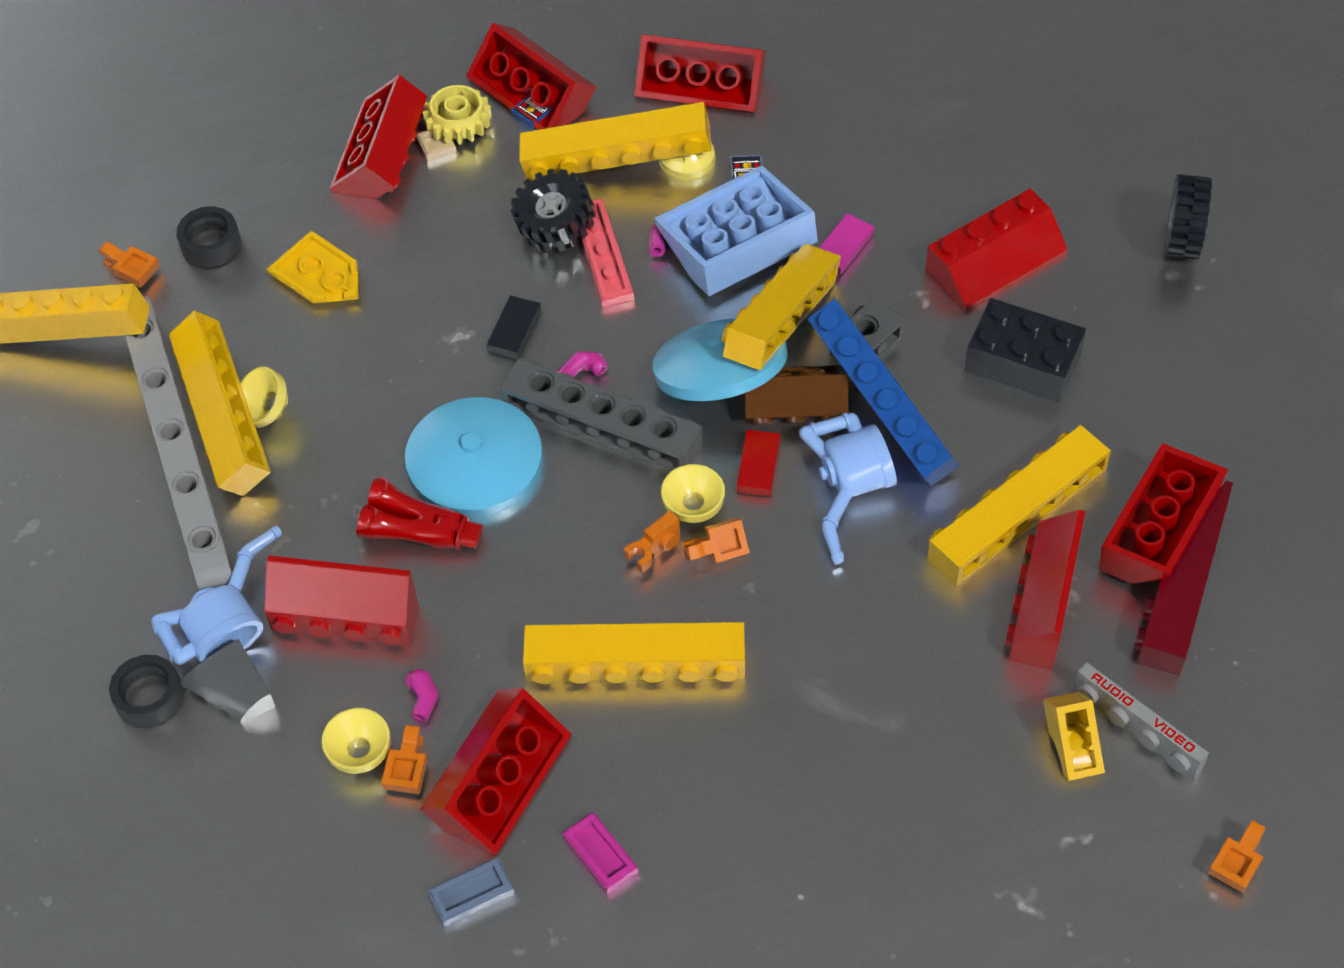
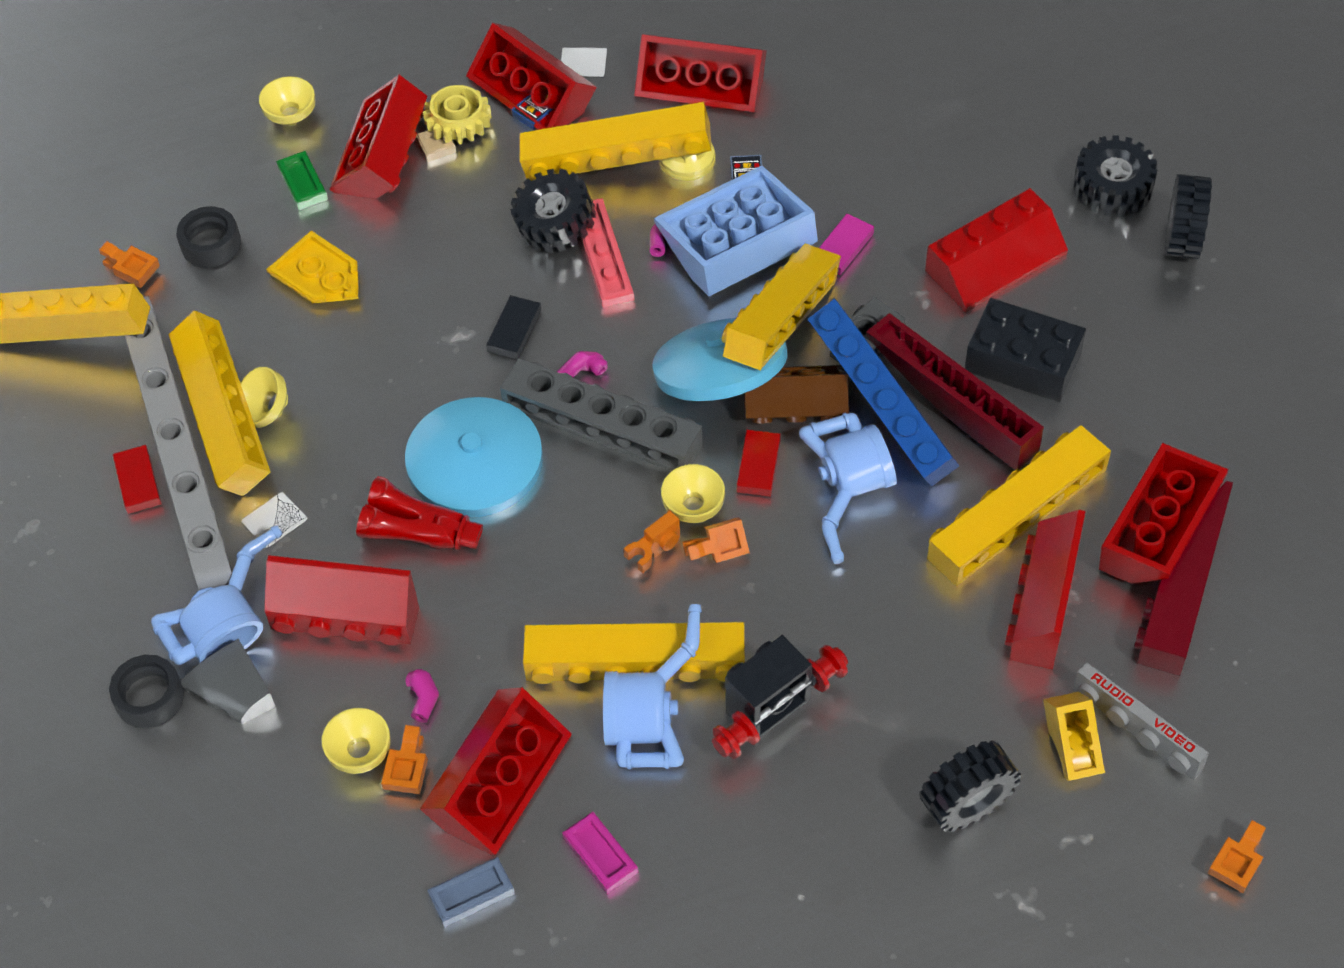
none -> red tile [113,444,162,514]
none -> white sticker [241,492,308,548]
none -> light yellow piece [259,76,315,125]
none -> green tile [276,151,328,210]
none -> white sticker [561,47,607,77]
none -> light blue piece [603,604,702,769]
none -> black brick [712,634,848,759]
none -> dark red slope [866,313,1044,470]
none -> black wheel [919,740,1022,832]
none -> black wheel [1073,135,1158,216]

